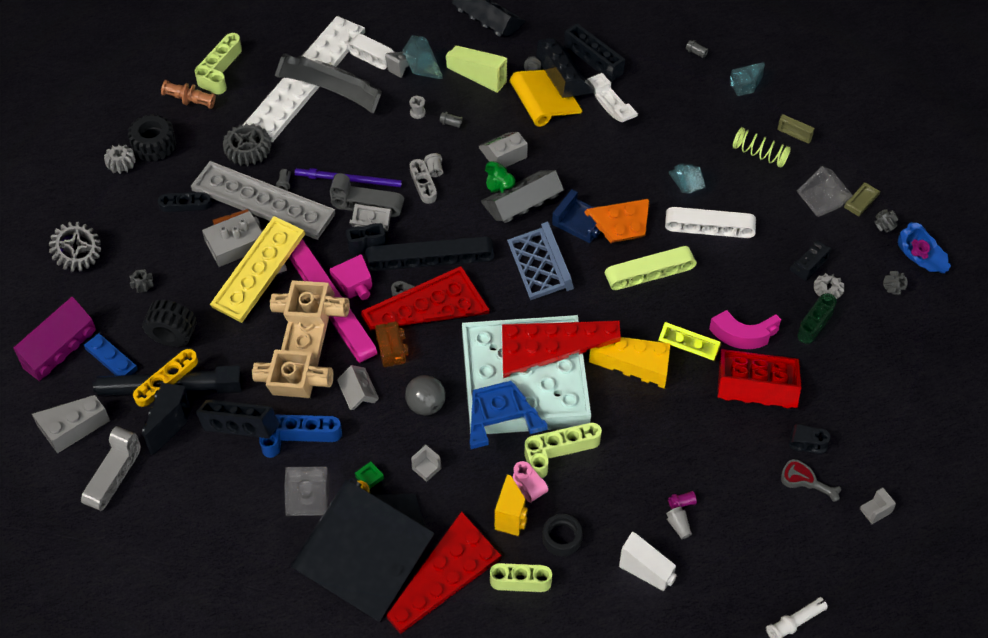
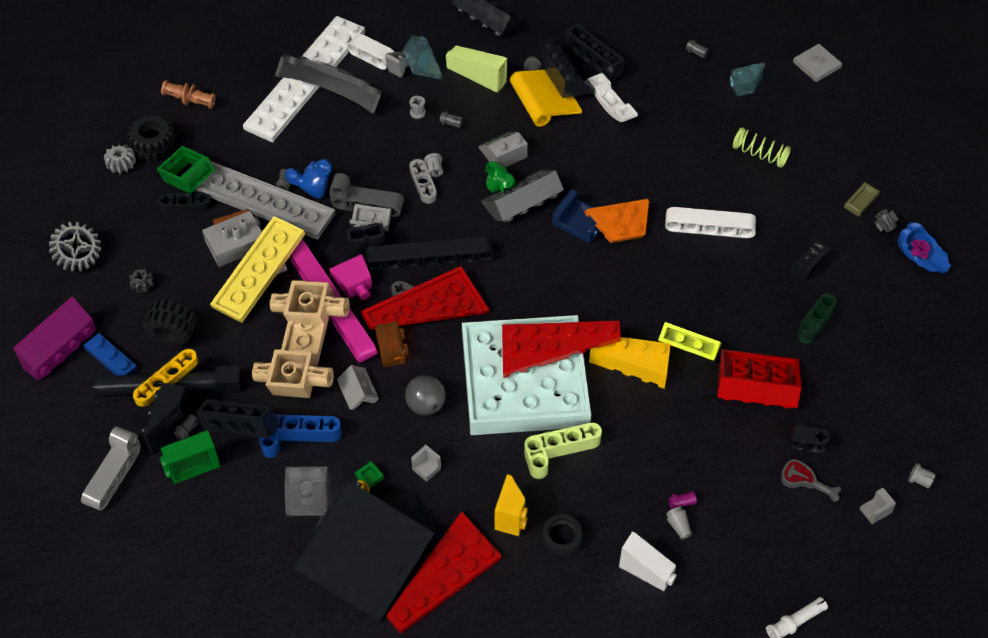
light grey wedge [32,395,110,453] -> none
yellowish green beam [195,33,242,94] -> none
dark grey gear [223,123,271,166] -> none
dark purple bar [295,168,402,187] -> none
blue wing [470,380,548,449] -> none
yellowish green beam [490,563,552,592] -> none
sand blue fence [507,222,574,300] -> none
bright pink piece [512,461,548,502] -> none
yellowish green beam [604,246,697,290] -> none
clear light blue slope [669,164,706,193] -> none
dark pink arch [709,310,781,349] -> none
olive tile [777,114,815,144] -> none
clear slope [797,166,853,217] -> none
light grey gear [814,273,844,300] -> none
dark grey gear [883,271,908,295] -> none
none -> green window [157,146,216,194]
none -> green window [159,430,220,484]
none -> dark grey pin [174,414,200,440]
none -> blue head [285,159,332,199]
none -> light grey plate [793,44,842,82]
none -> light grey bush [908,463,935,488]

